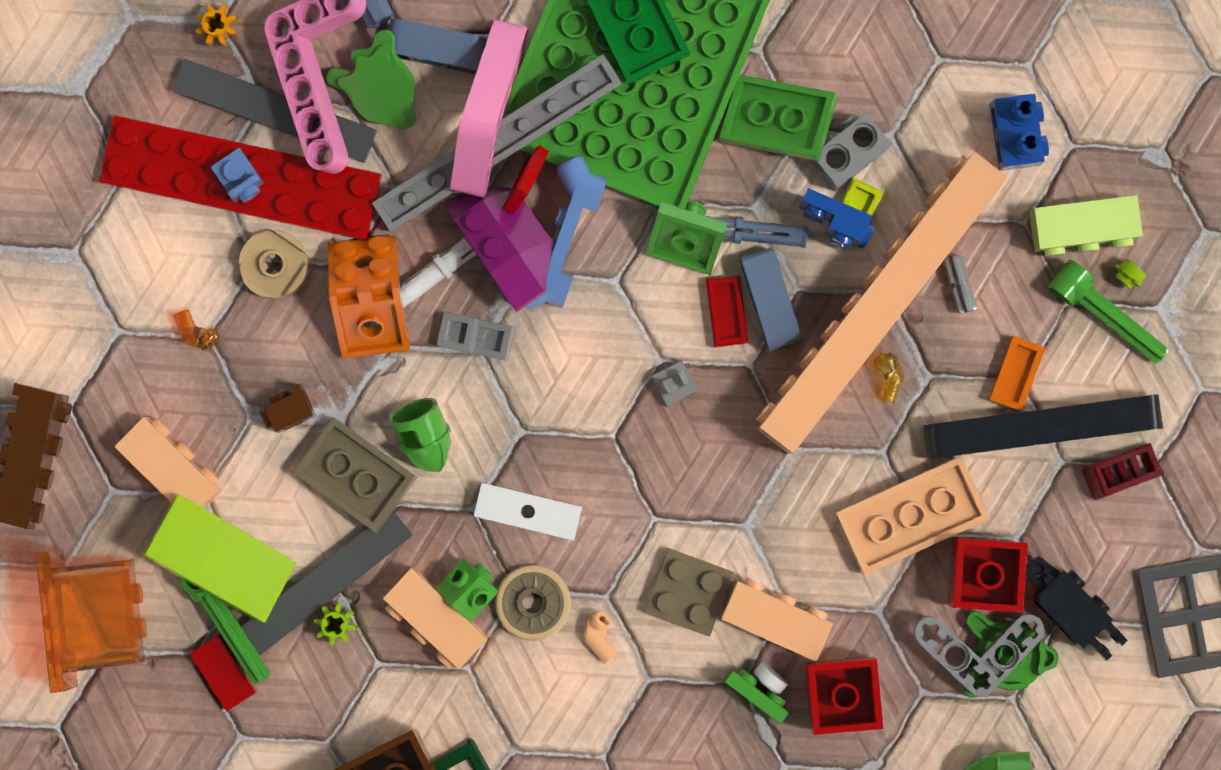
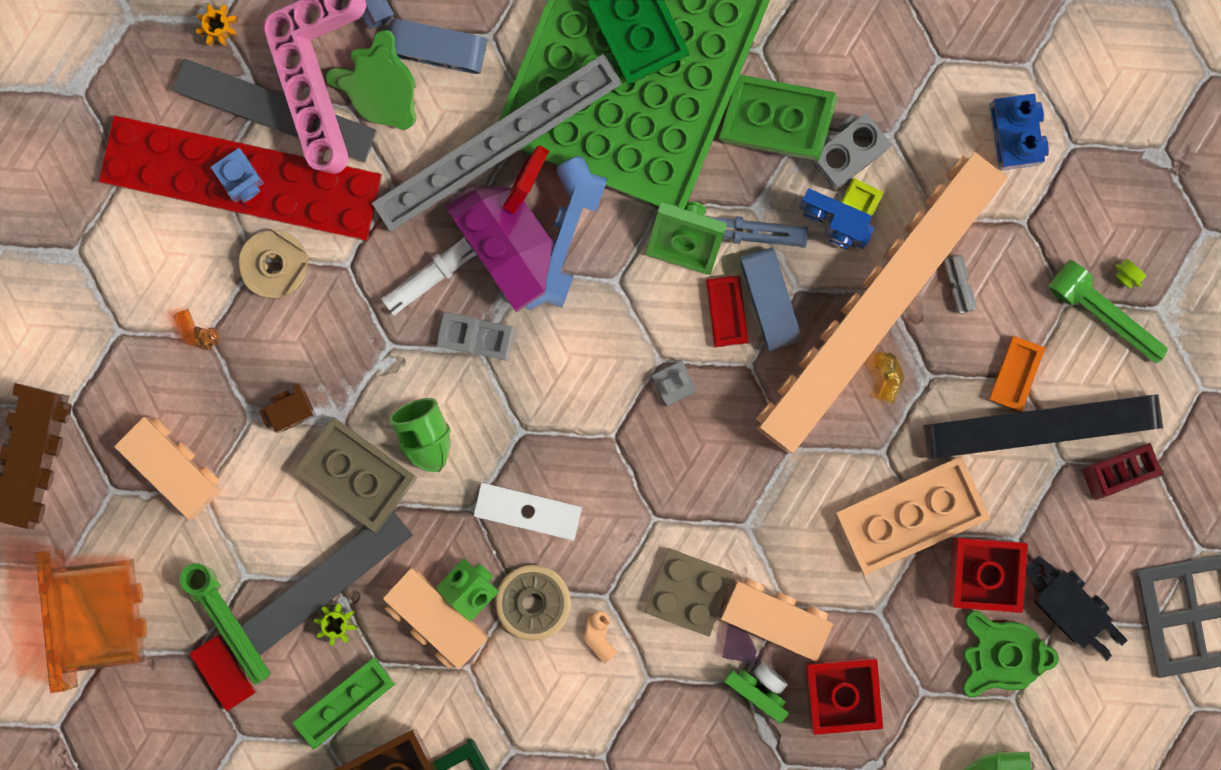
lime tile [142,494,297,624] -> none
orange bracket [328,235,410,359] -> none
bright pink beam [450,19,528,198] -> none
light grey beam [913,614,1045,696] -> none
yellowish green brick [1029,195,1143,257] -> none
none -> bright green plate [293,657,396,750]
none -> clear purple tile [722,623,757,664]

